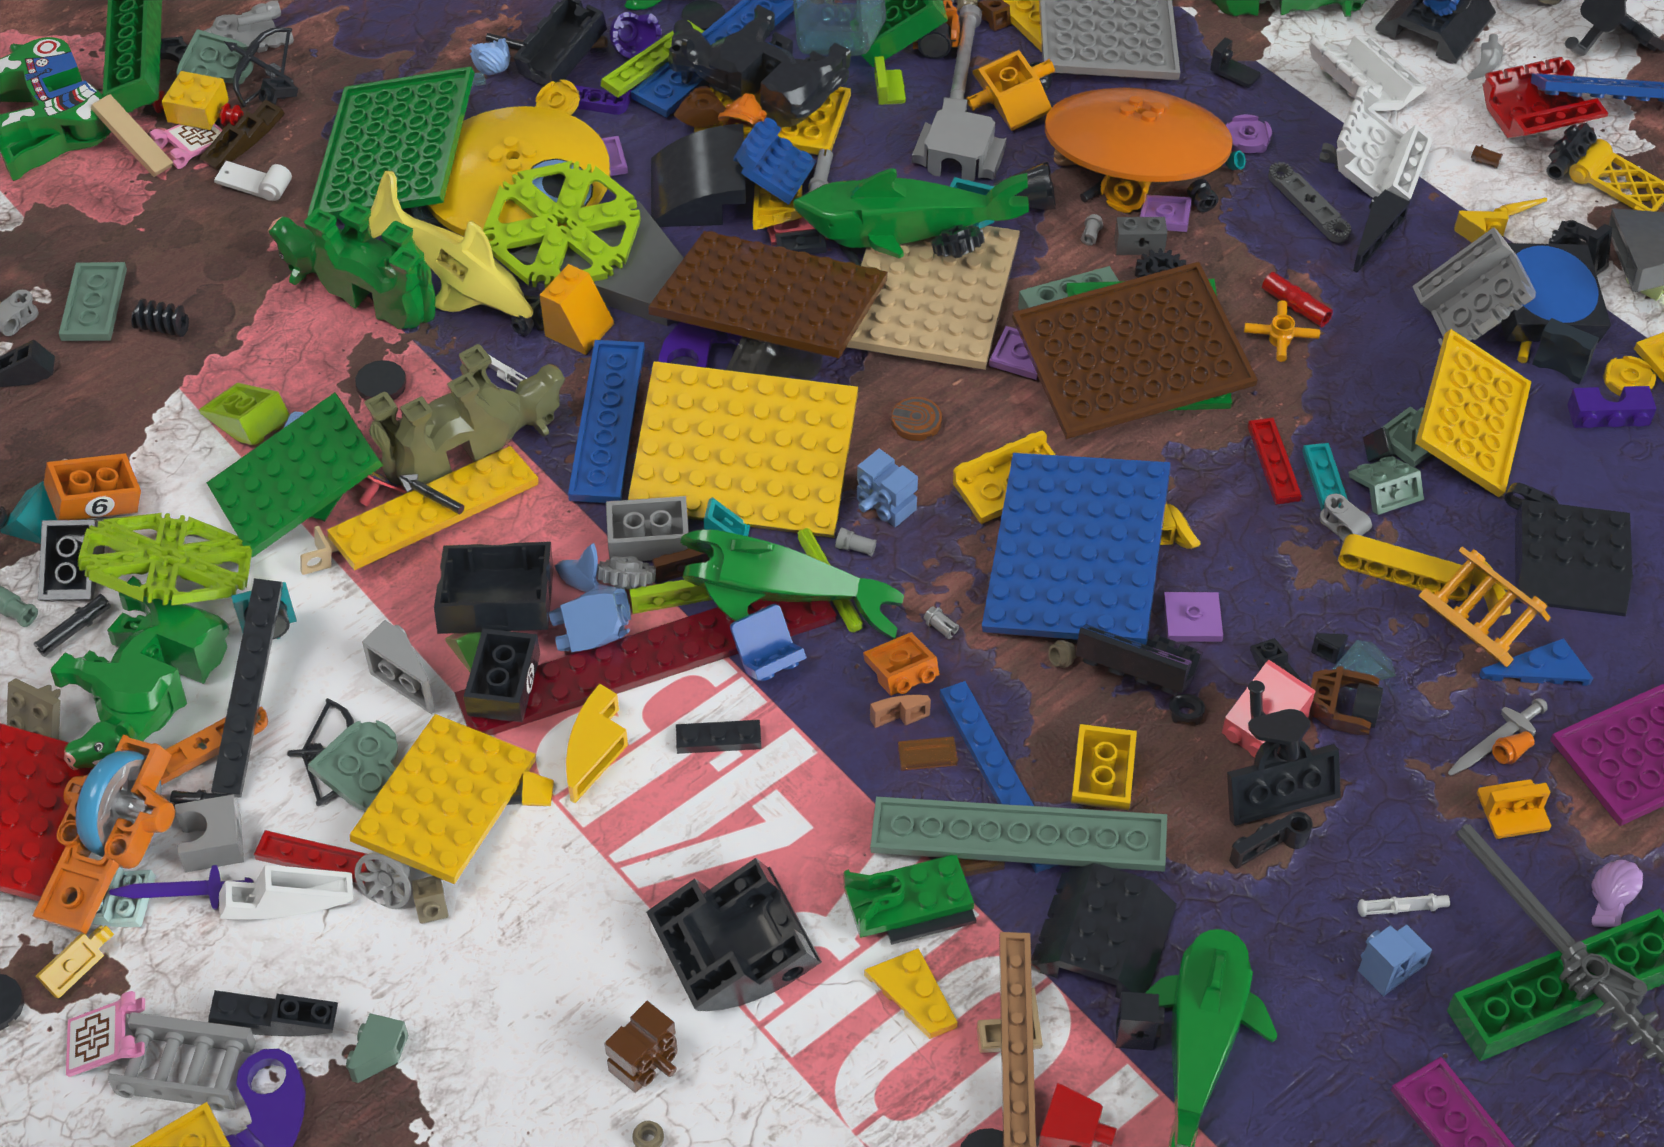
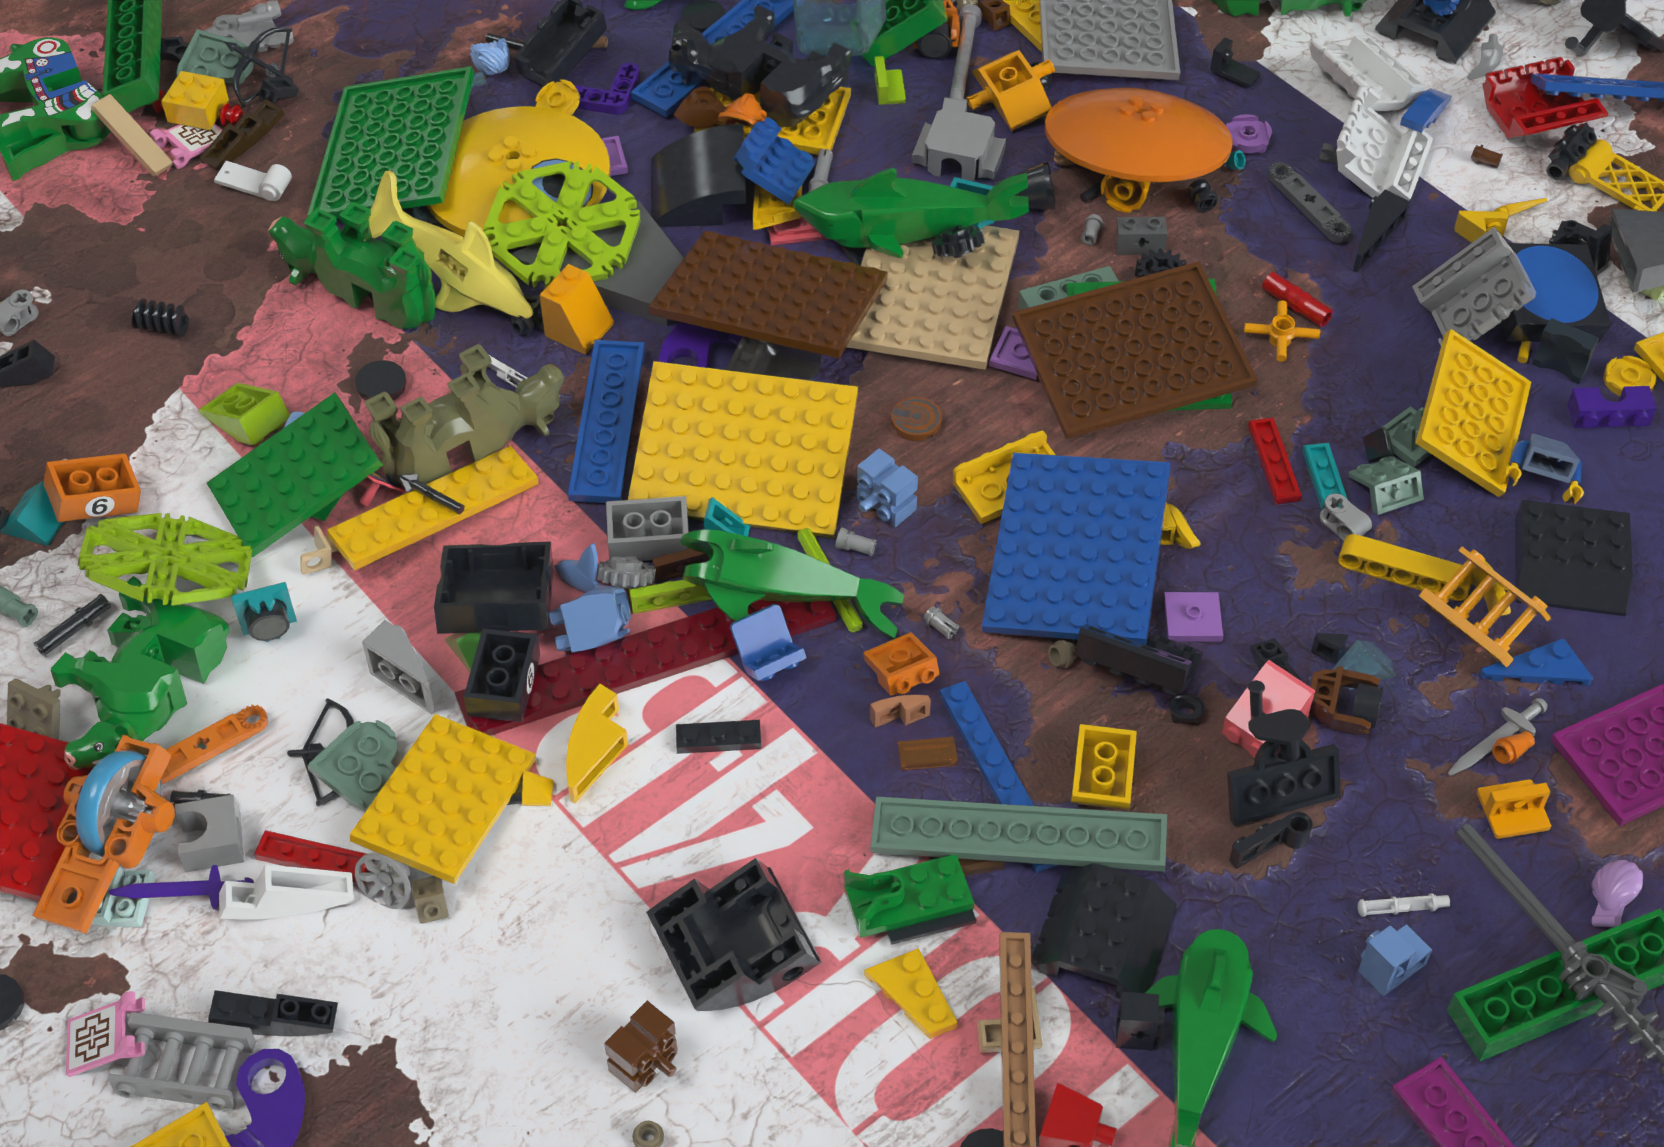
yellow plate [36,925,114,998] -> none
black slope [38,520,105,601] -> none
sand green plate [59,262,127,341] -> none
black plate [211,578,283,798] -> none
sand green slope [346,1013,409,1083] -> none
lime plate [600,20,704,98] -> none
dark purple hair [609,12,662,59] -> none
black plate [775,229,826,255] -> none
medium lavender plate [1140,195,1192,232] -> none
black piece [1505,483,1559,510] -> none
none -> blue slope [1400,88,1452,133]
none -> sand blue torso [1502,434,1584,504]

